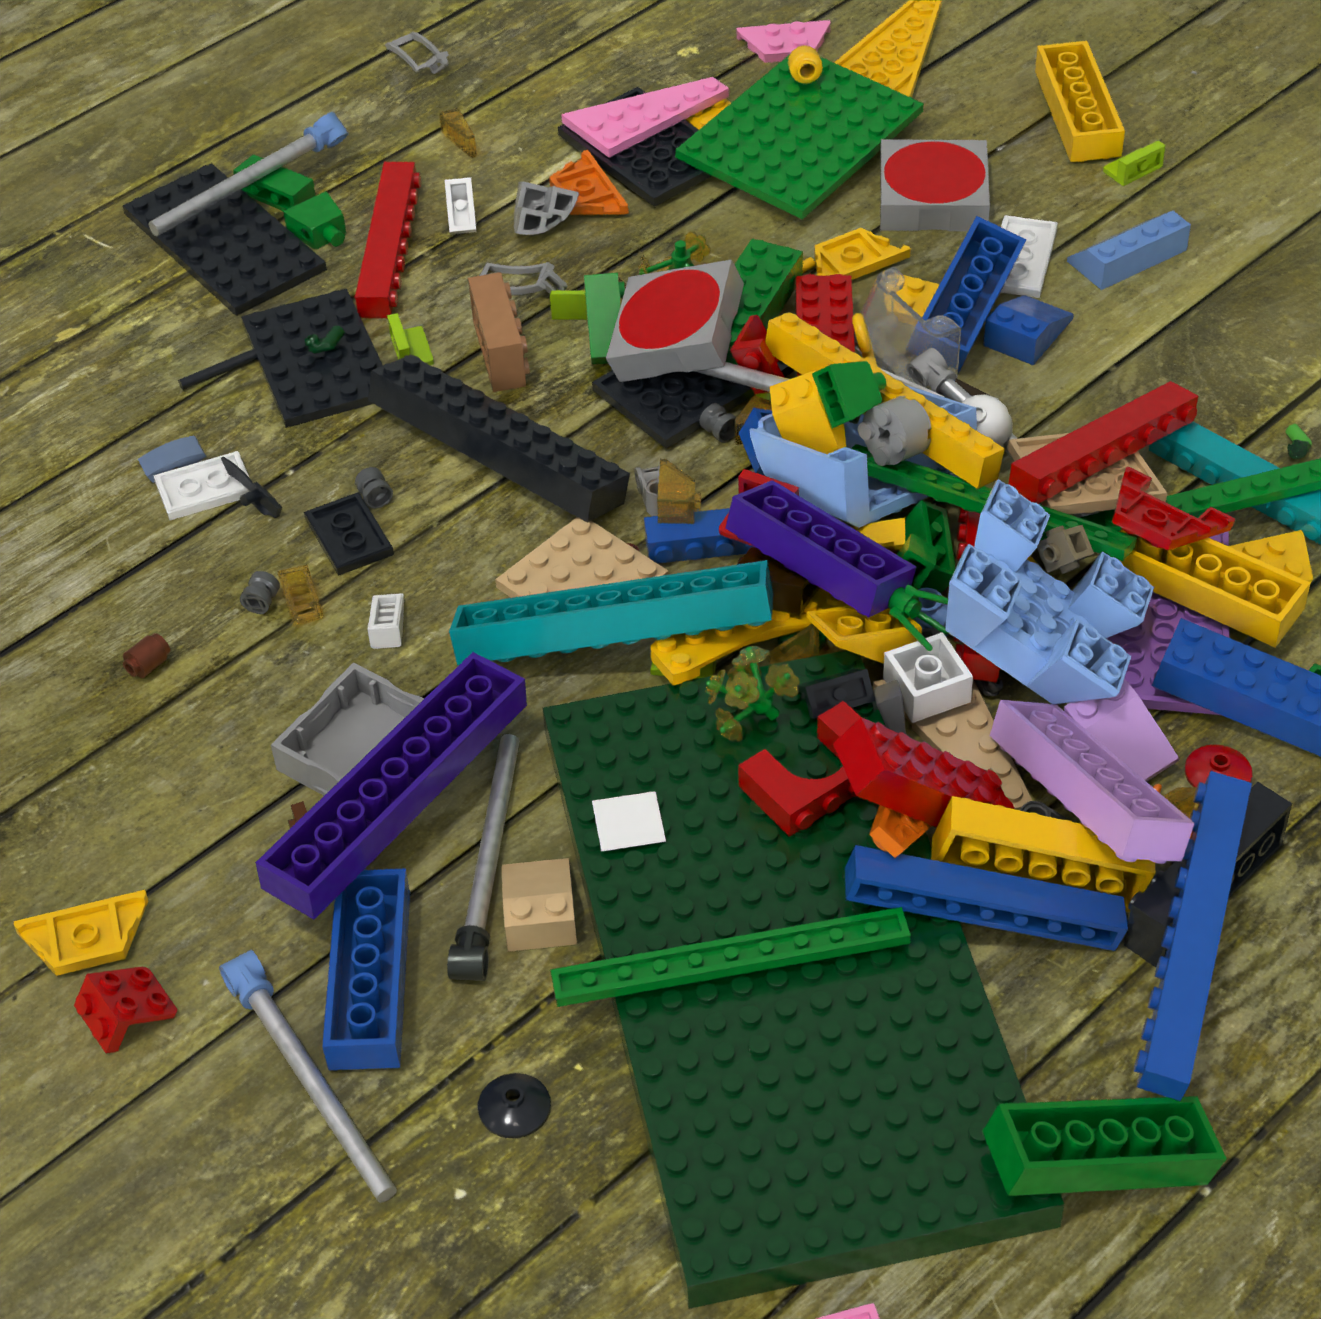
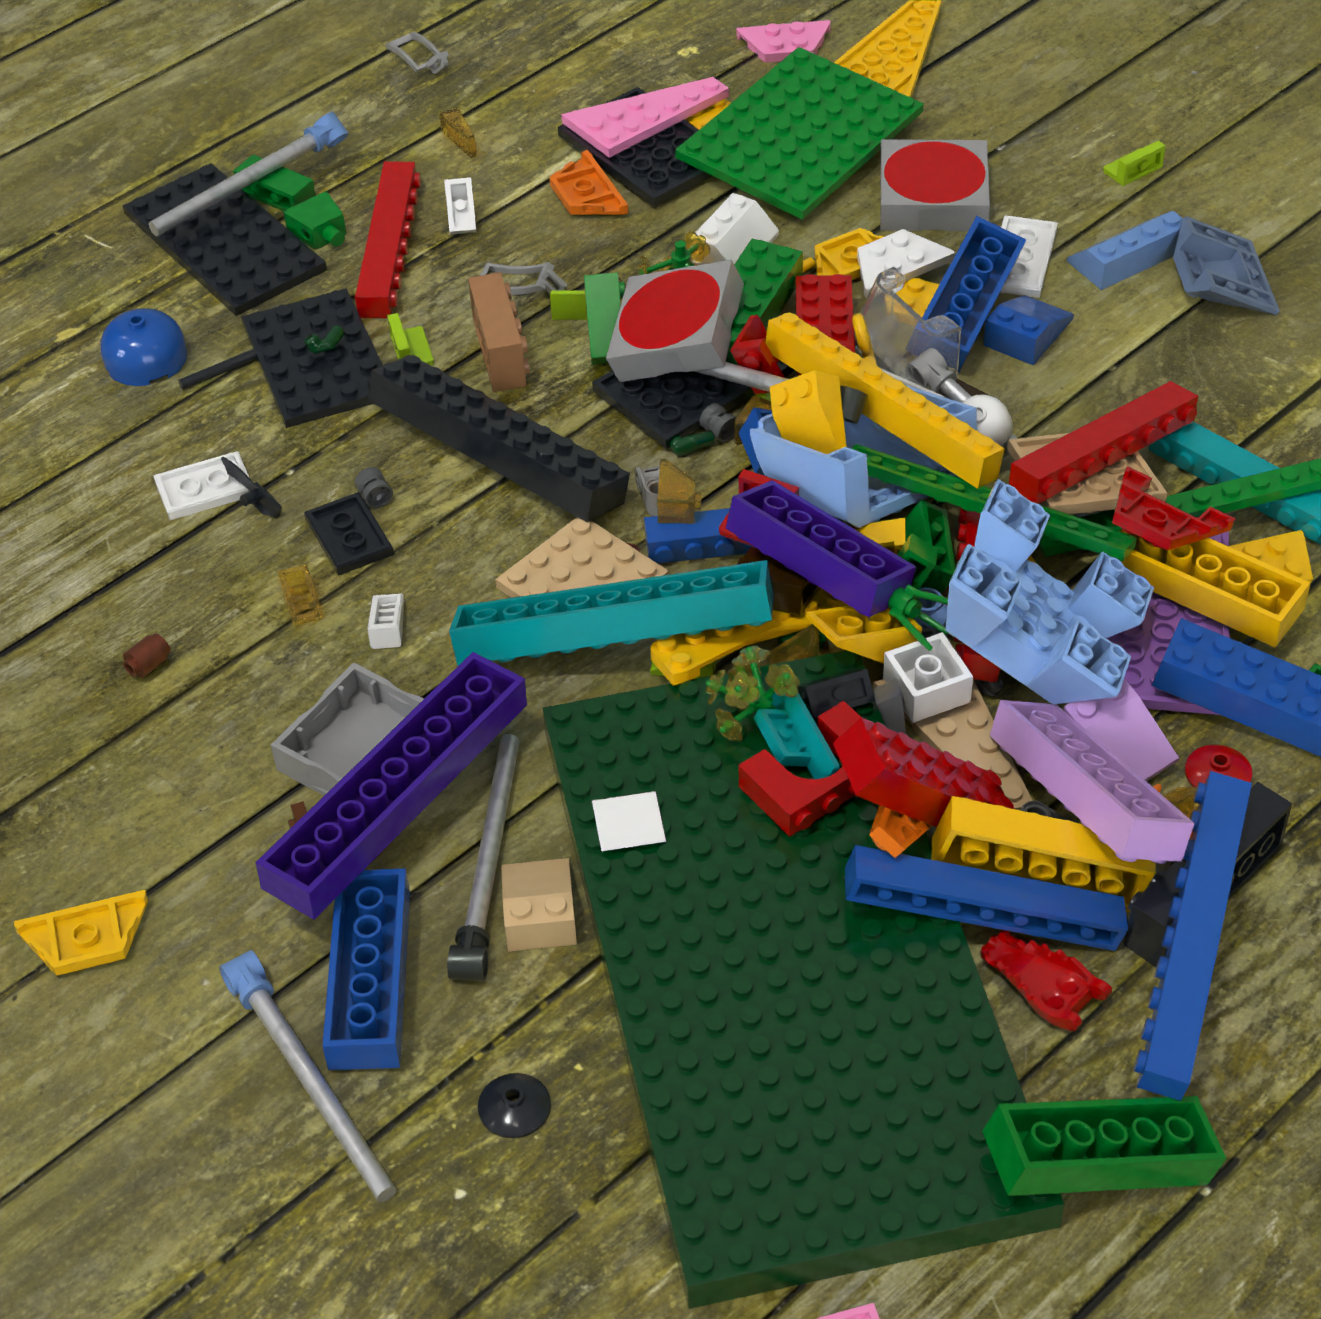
red bracket [74,966,177,1053] -> none
sand blue slope [138,436,206,483] -> none
dark grey wheel [240,571,280,614] -> none
light grey brick [514,181,579,235] -> none
green plate [550,907,911,1007] -> none
yellow head [788,45,823,84] -> none
green torso [812,361,886,428] -> none
light grey brick [858,396,931,466] -> none
yellow brick [1035,41,1125,162] -> none
dark tan brick [1037,525,1094,574] -> none
arm [1285,424,1312,459] -> none
none -> blue cylinder [100,308,187,386]
none -> dark green arm [670,431,715,456]
none -> white slope [691,193,779,265]
none -> teal bracket [754,674,840,779]
none -> white wing [857,229,955,298]
none -> red animal [980,930,1112,1031]
none -> sand blue slope [1173,216,1280,315]

